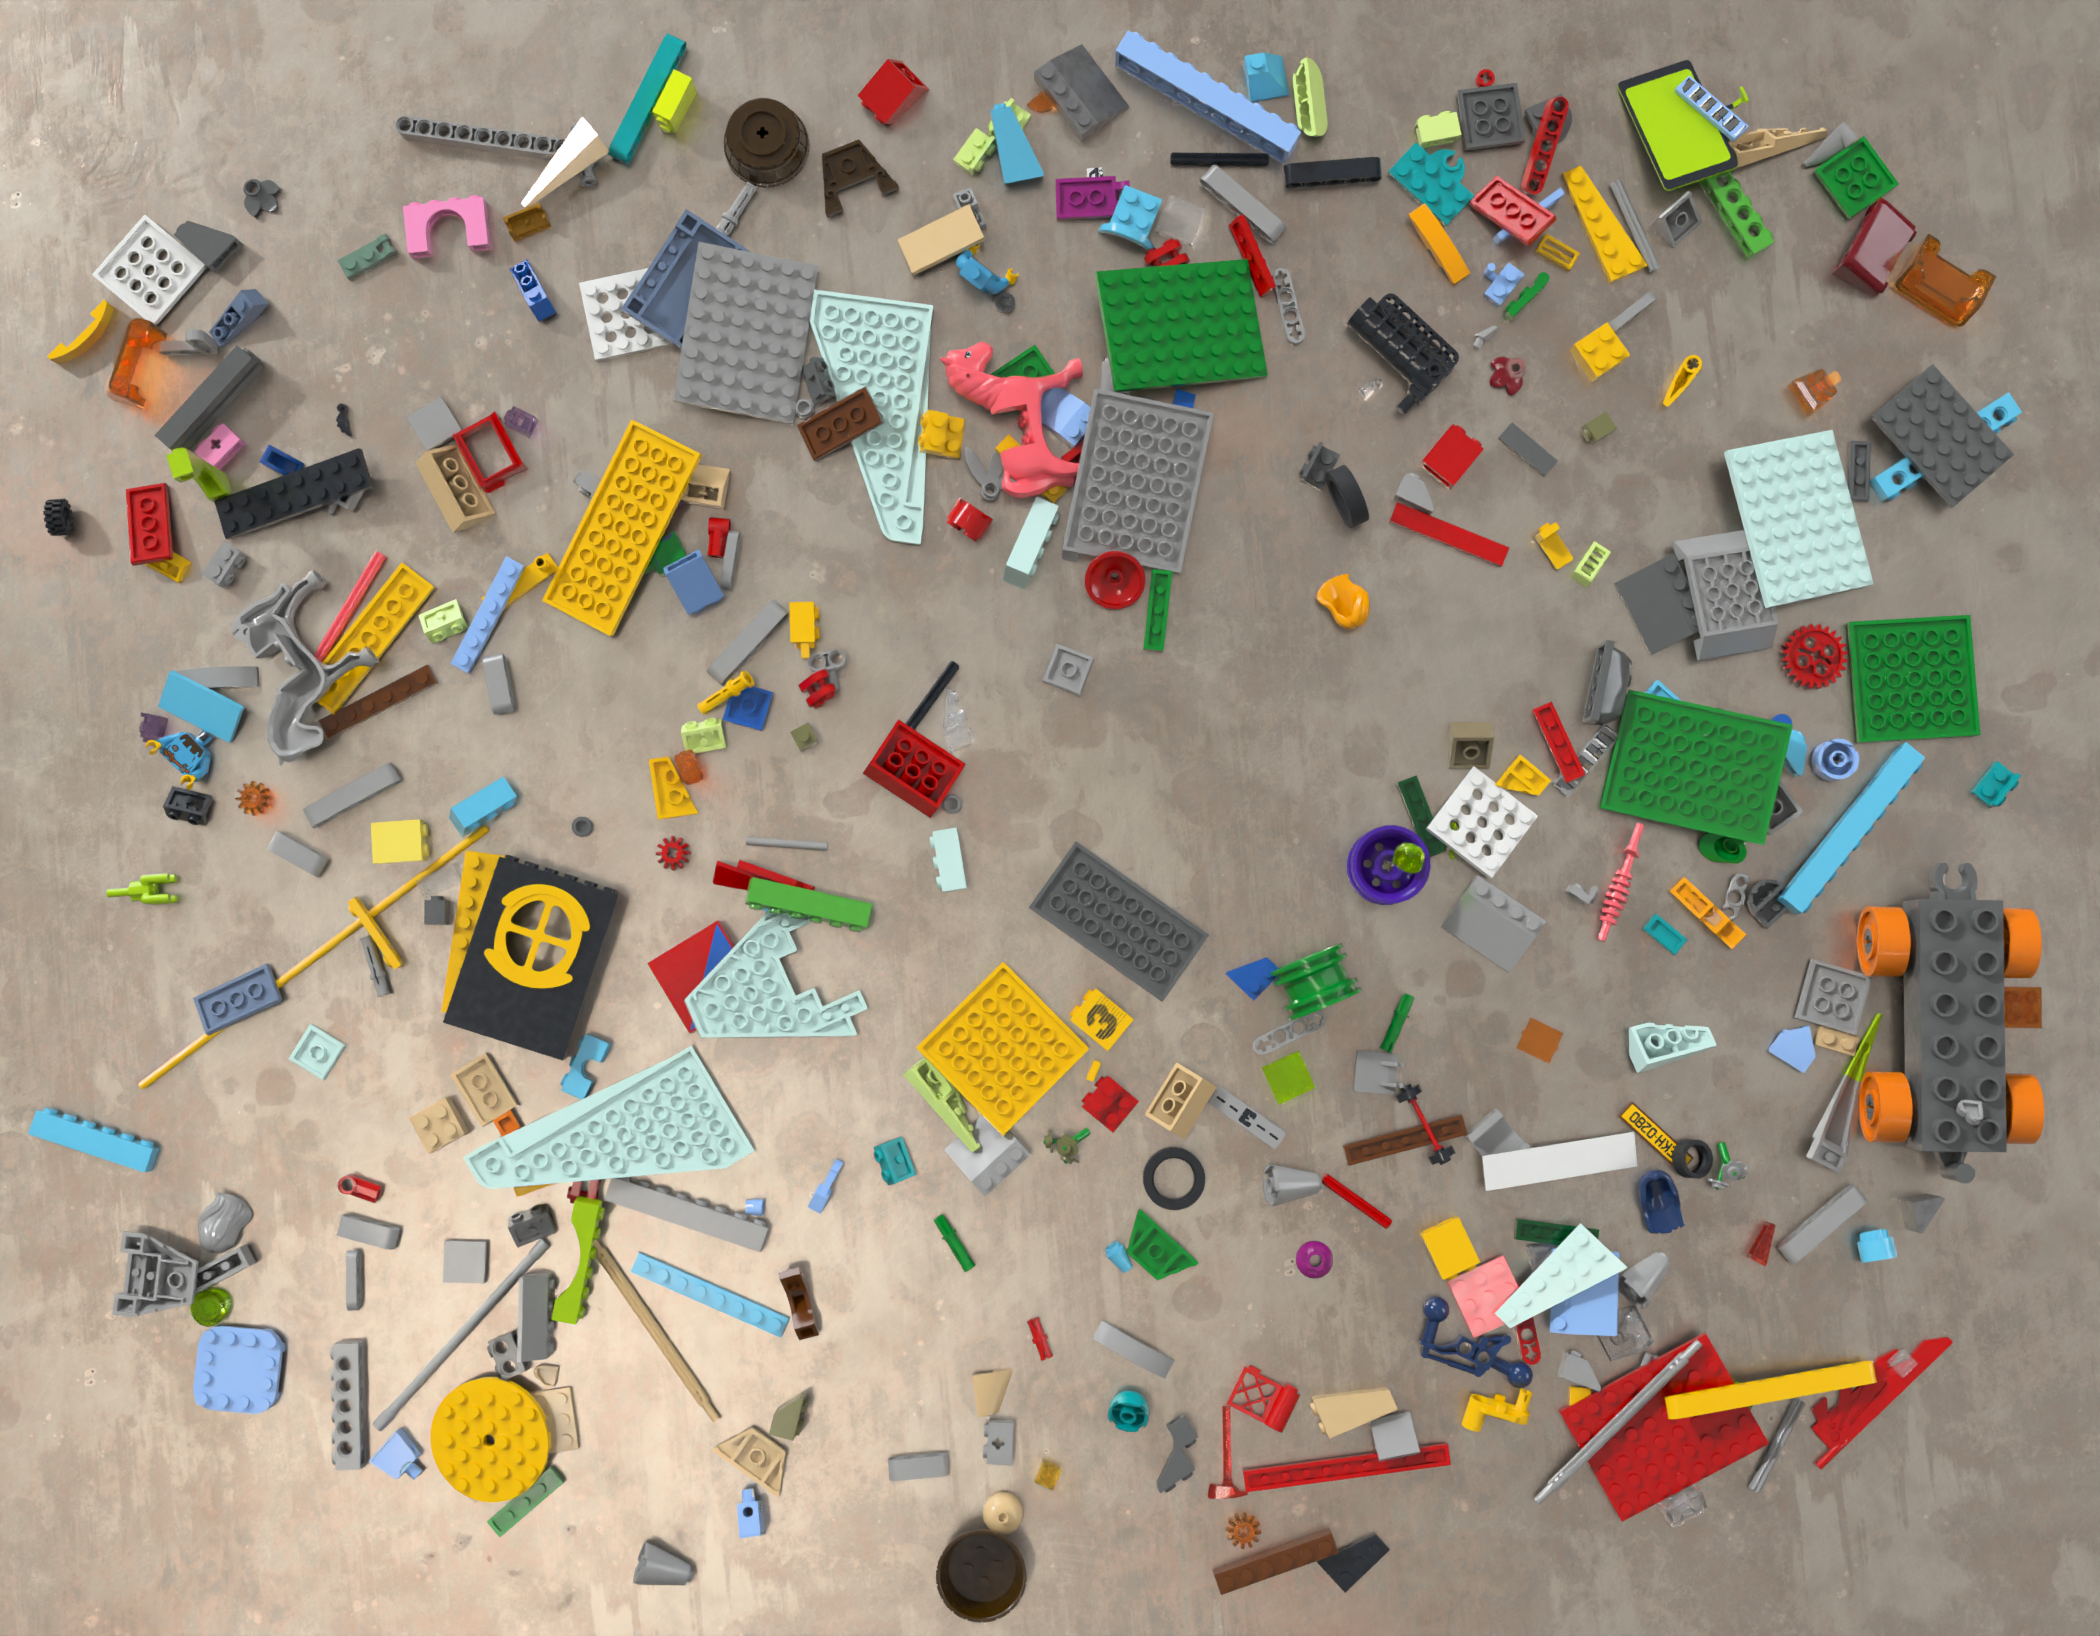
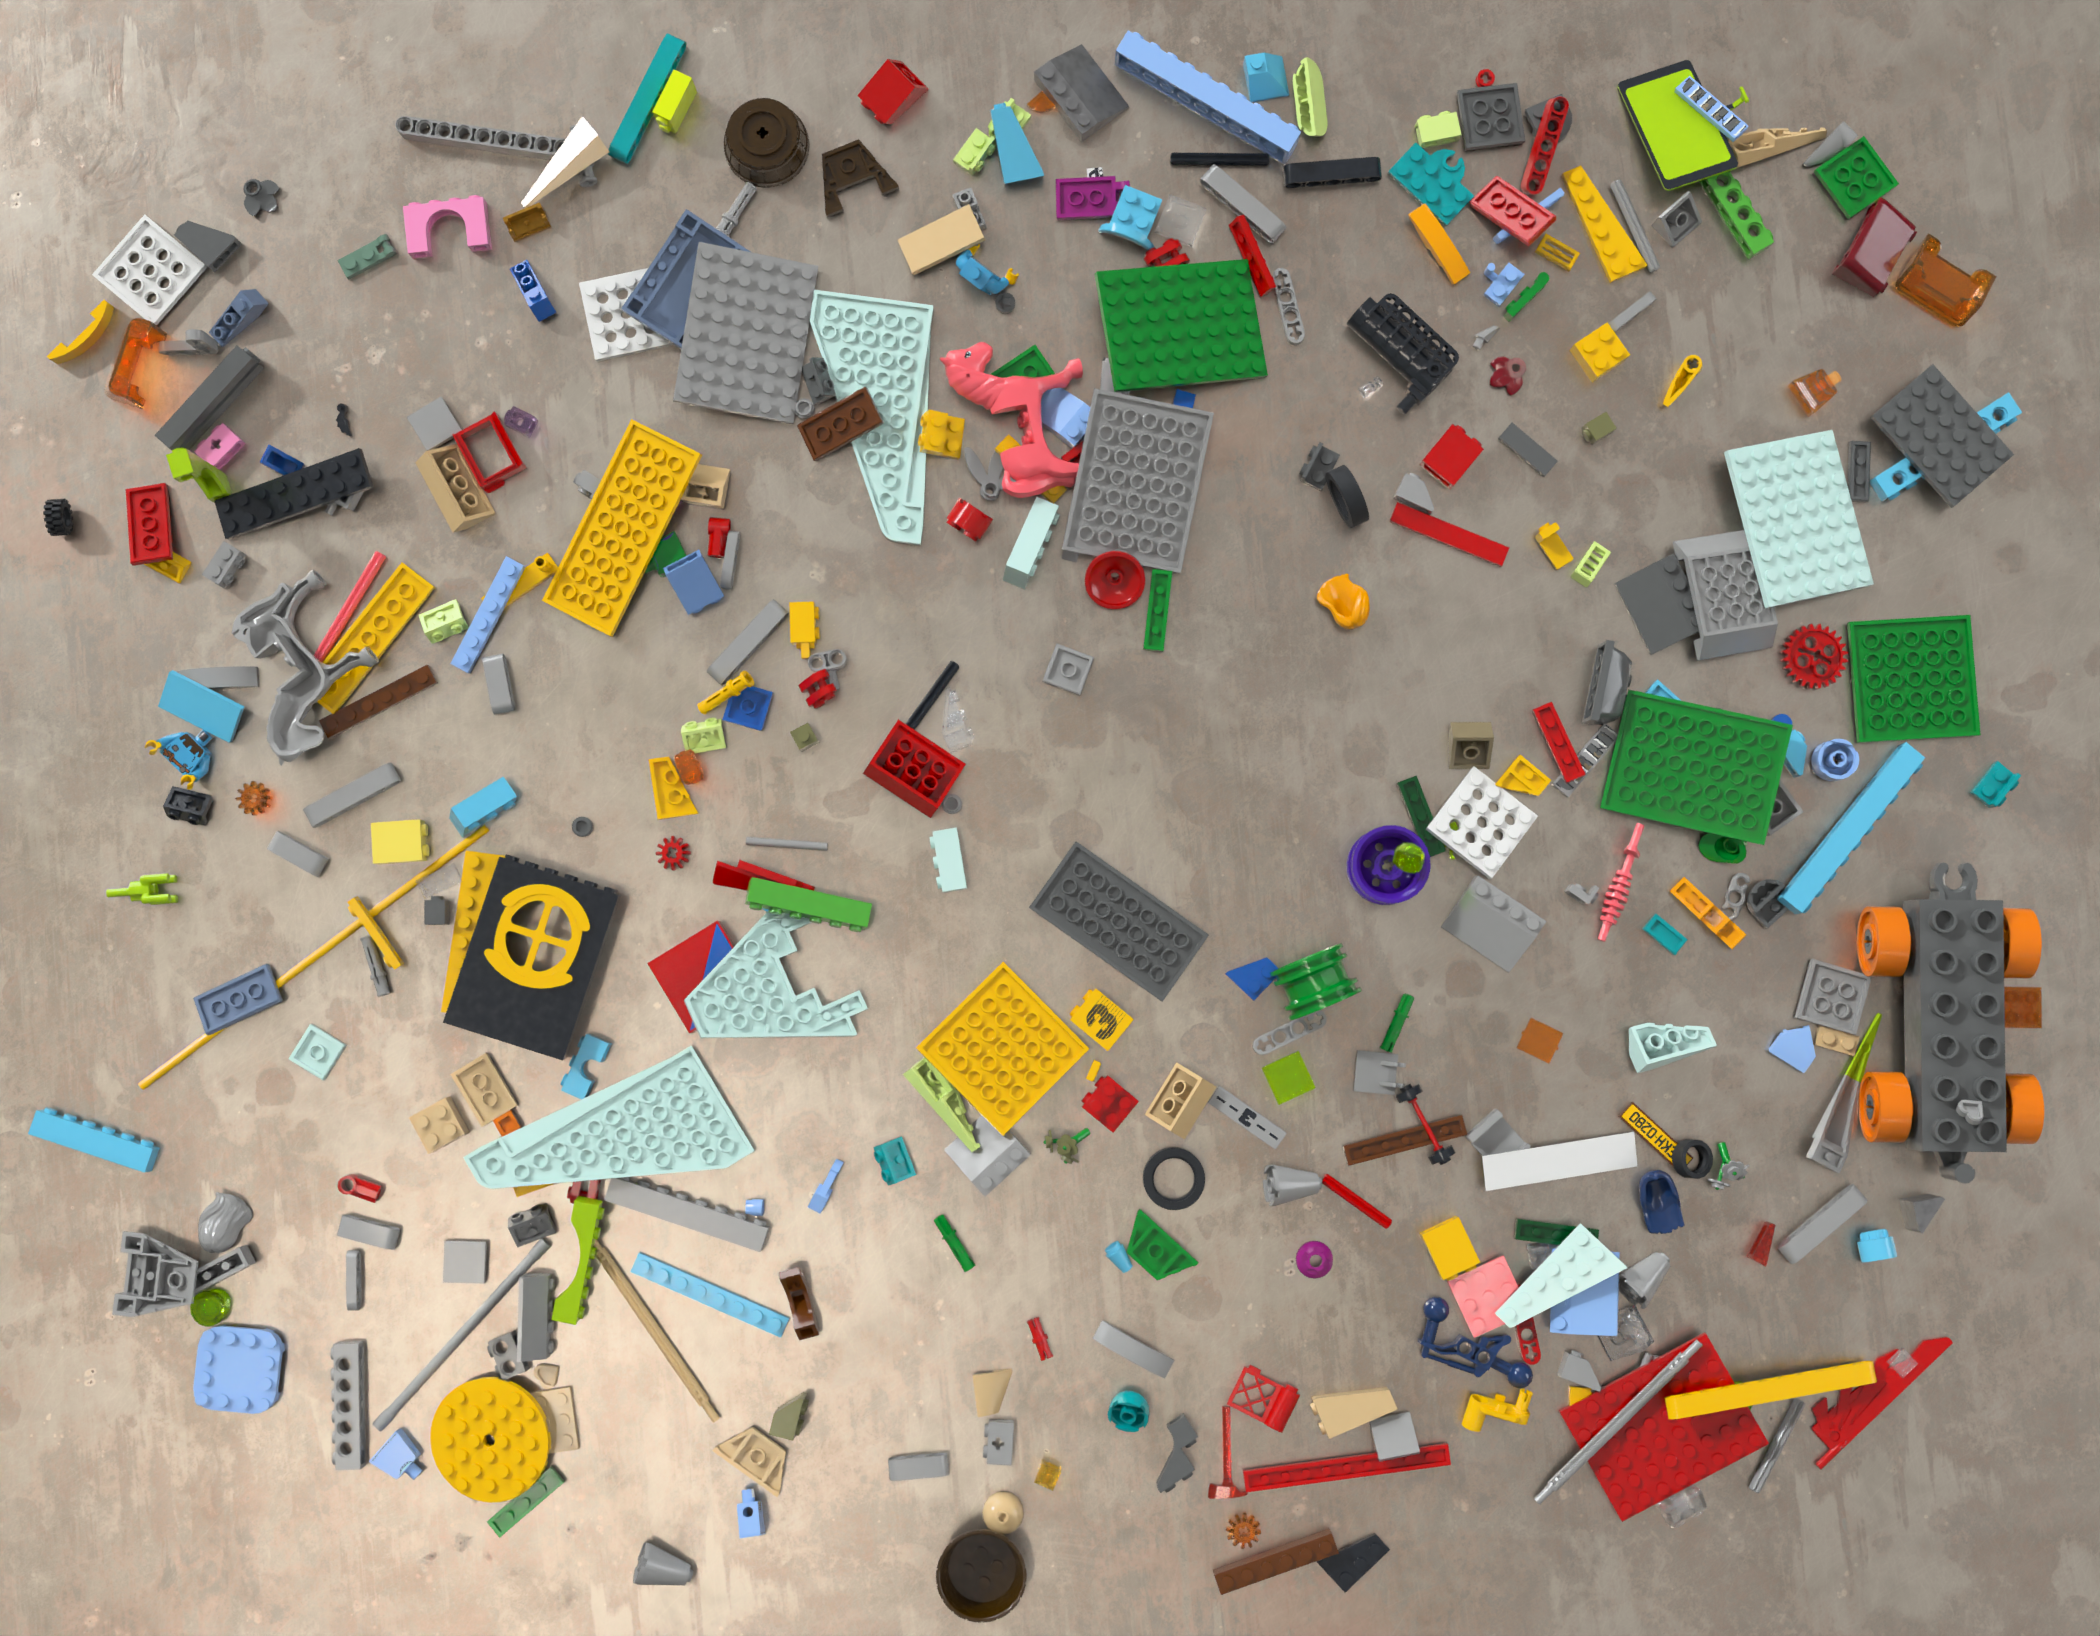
clear purple brick [139,712,168,743] -> none

